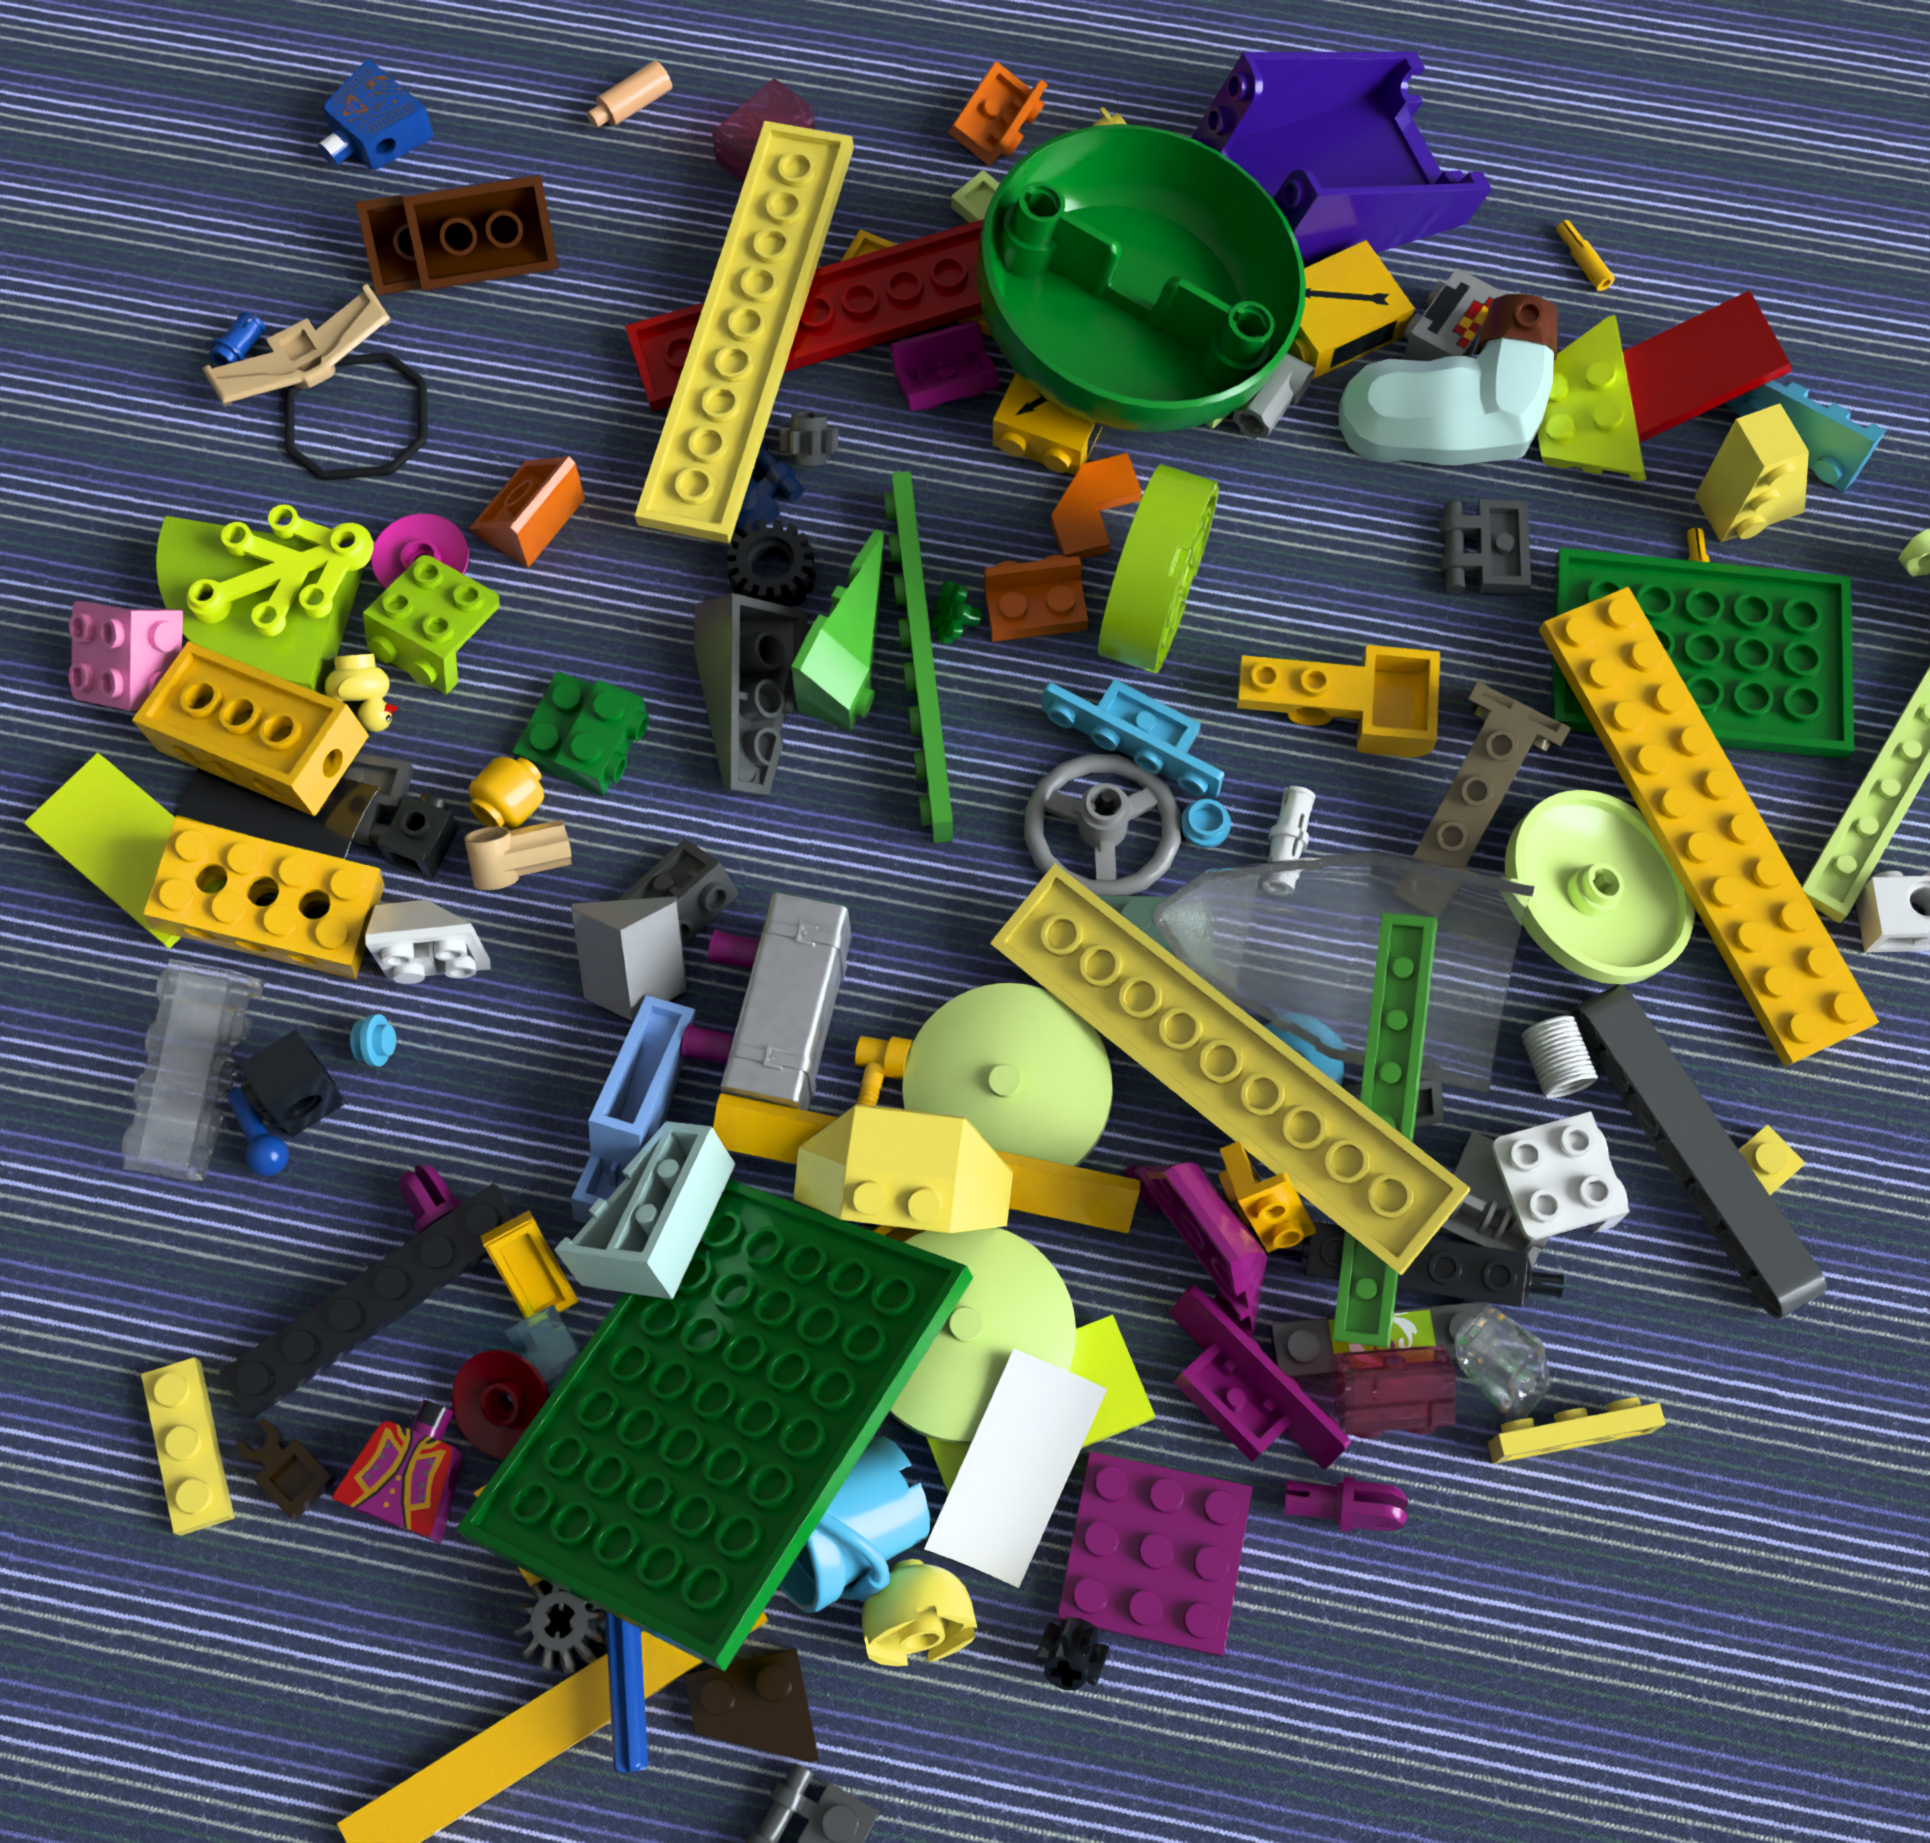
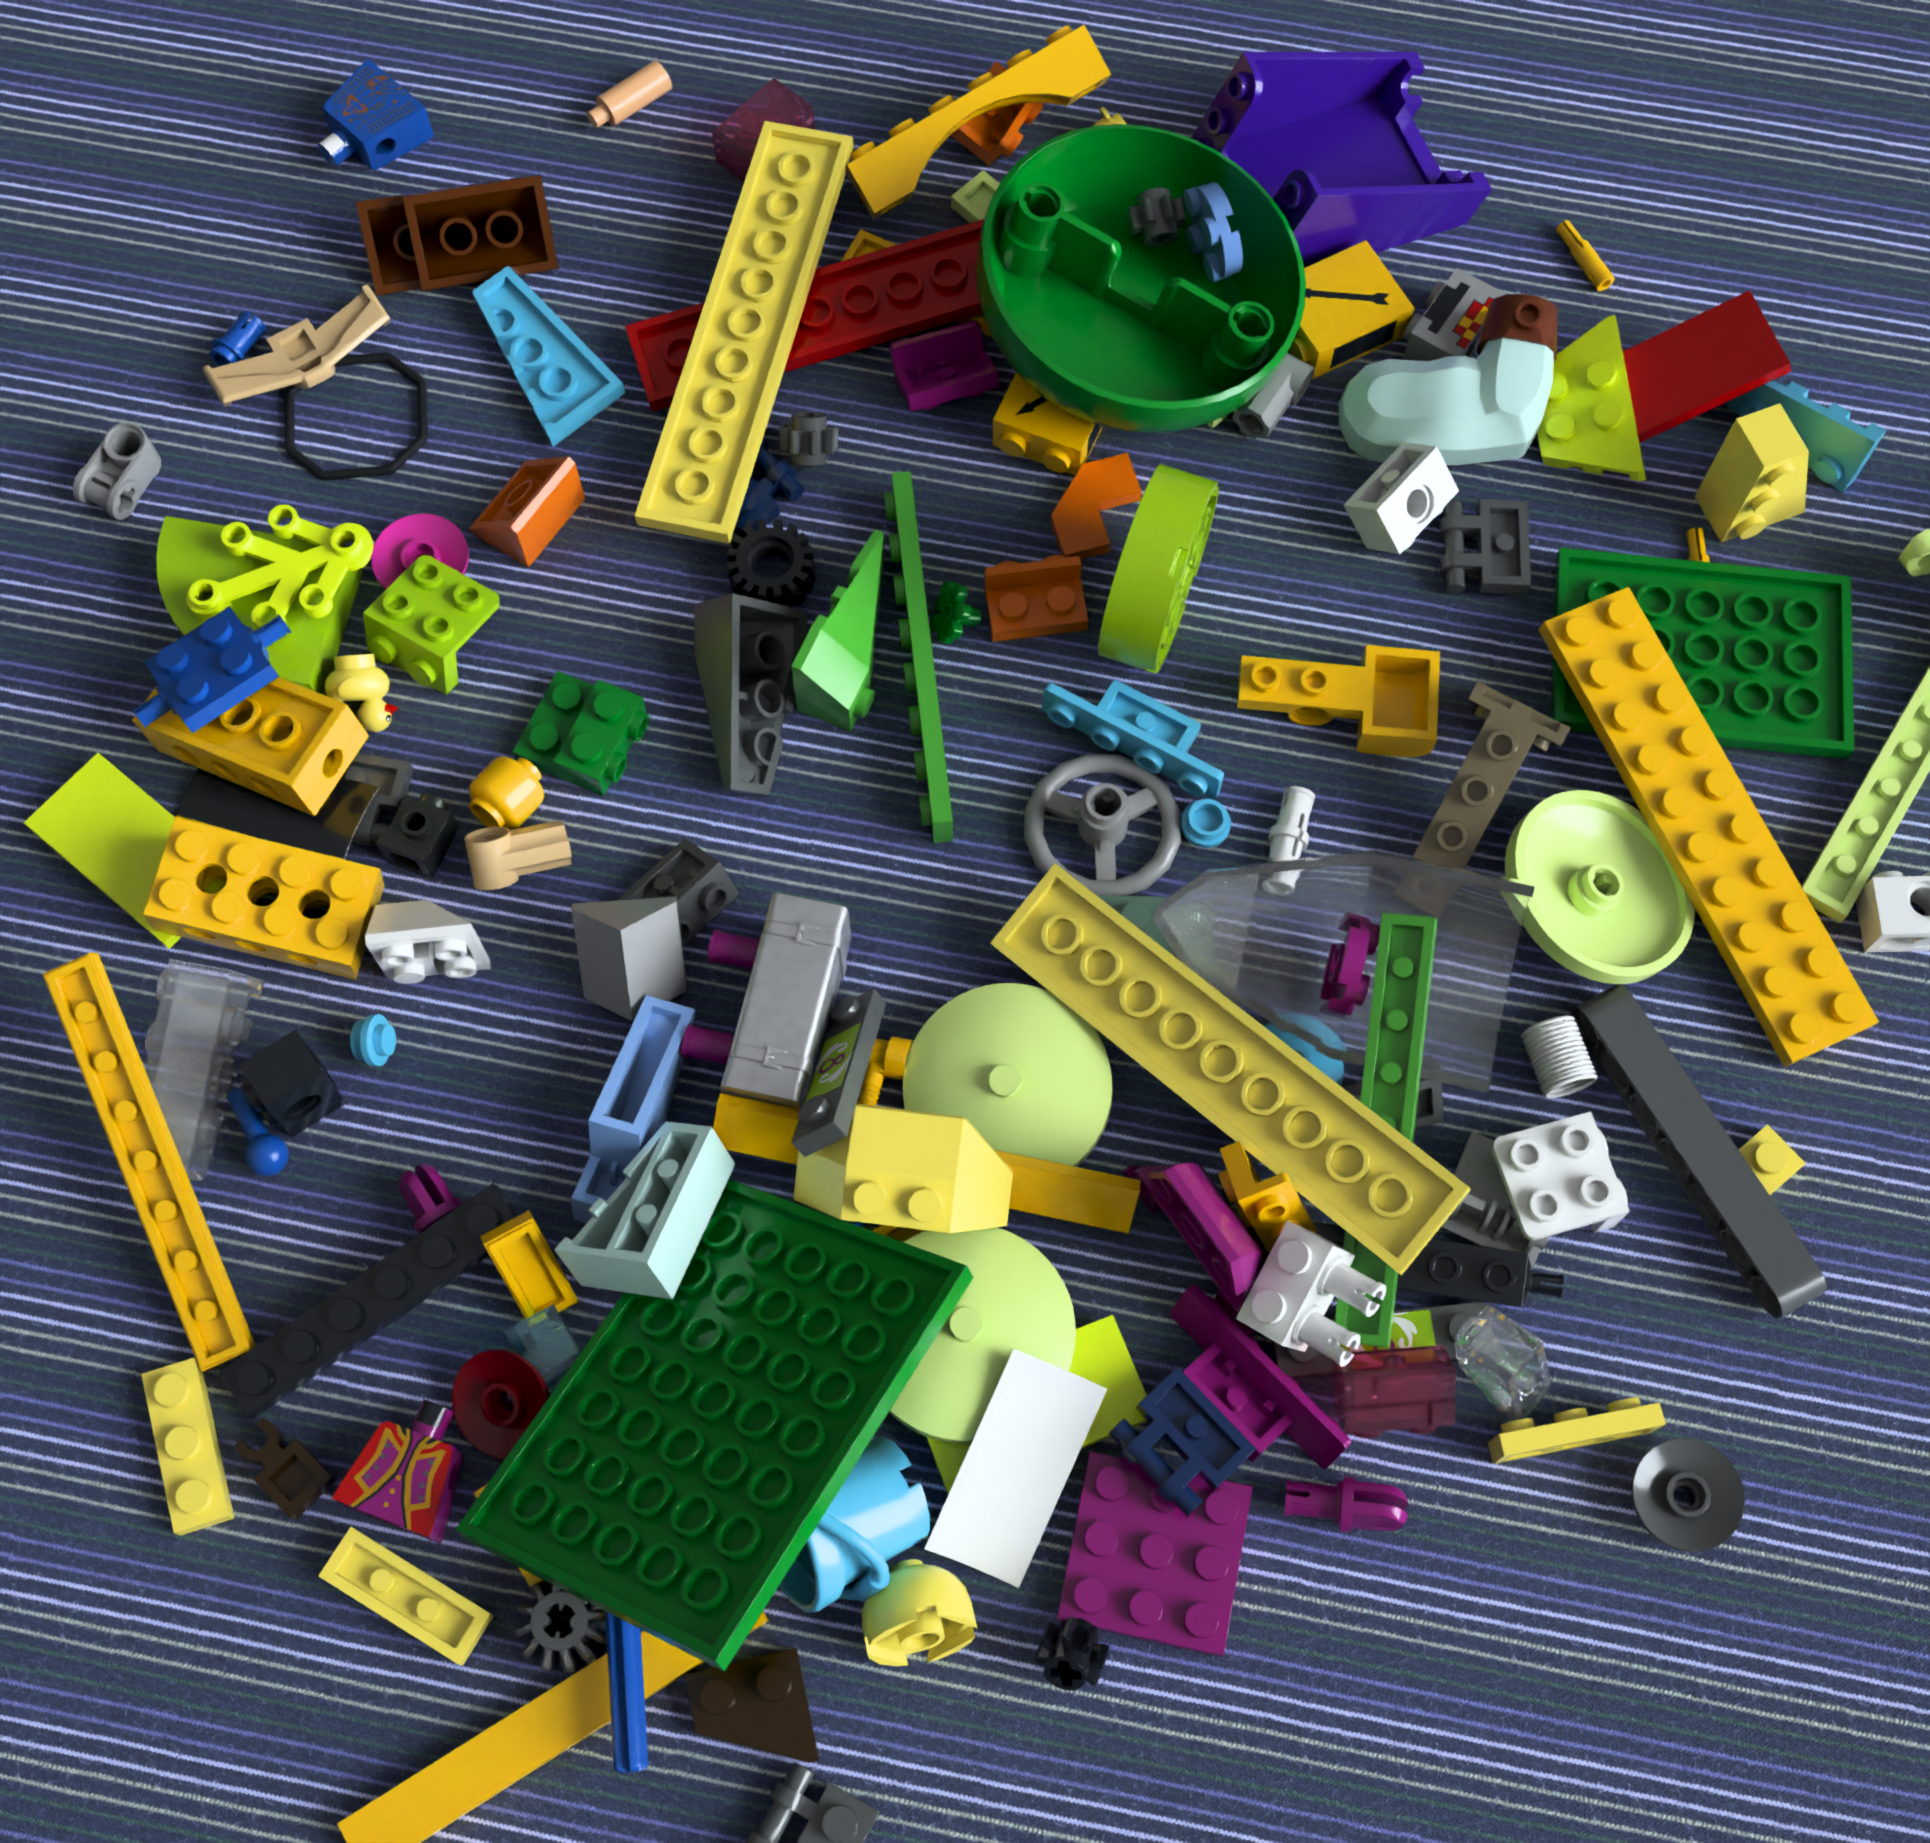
bright pink bracket [68,601,183,711] -> none
none -> yellow tile [42,952,256,1372]
none -> light grey piece [73,422,161,520]
none -> blue plate [132,606,291,733]
none -> light yellow plate [318,1527,494,1666]
none -> medium azure wing [472,266,626,447]
none -> dark grey plate [791,988,887,1157]
none -> yellow arch [846,25,1111,220]
none -> dark blue plate [1109,1367,1256,1517]
none -> dark grey gear [1128,188,1187,247]
none -> medium blue plate [1183,182,1243,283]
none -> white brick [1236,1221,1386,1367]
none -> magenta plate [1320,912,1380,1019]
none -> white brick [1344,442,1459,554]
none -> dark grey dish [1631,1438,1745,1552]

